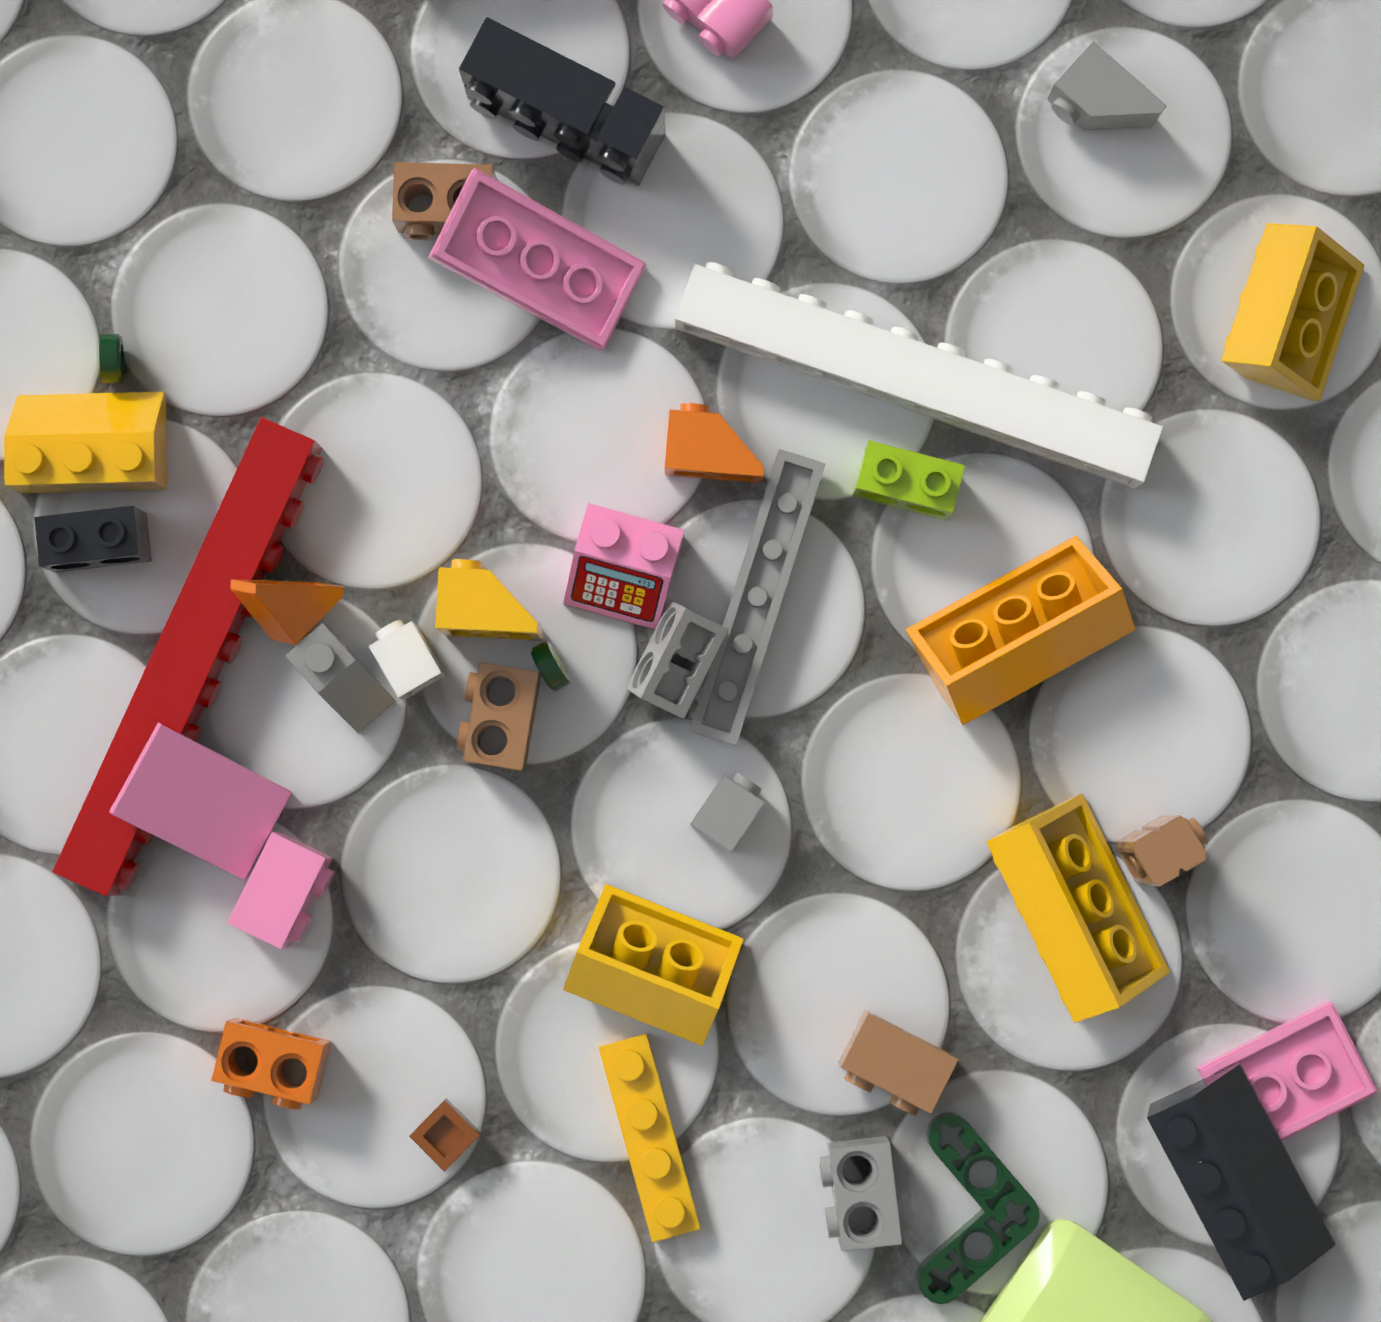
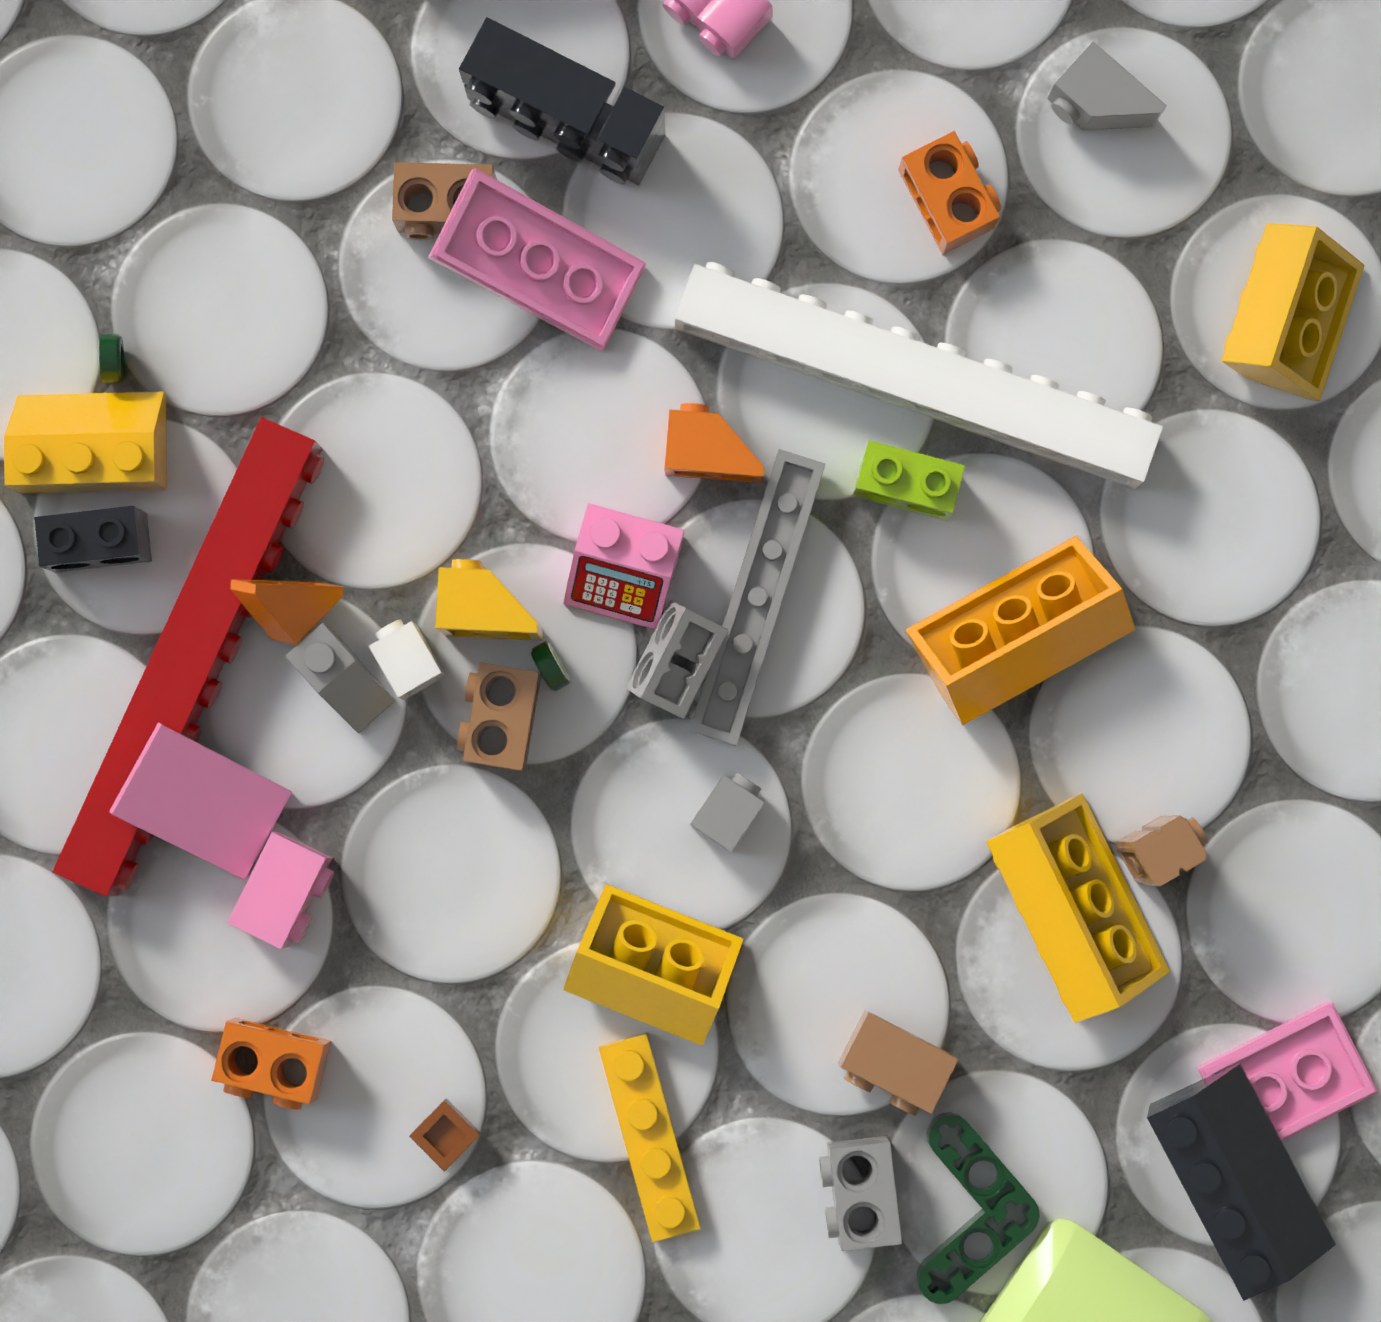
none -> orange brick [898,131,1001,255]

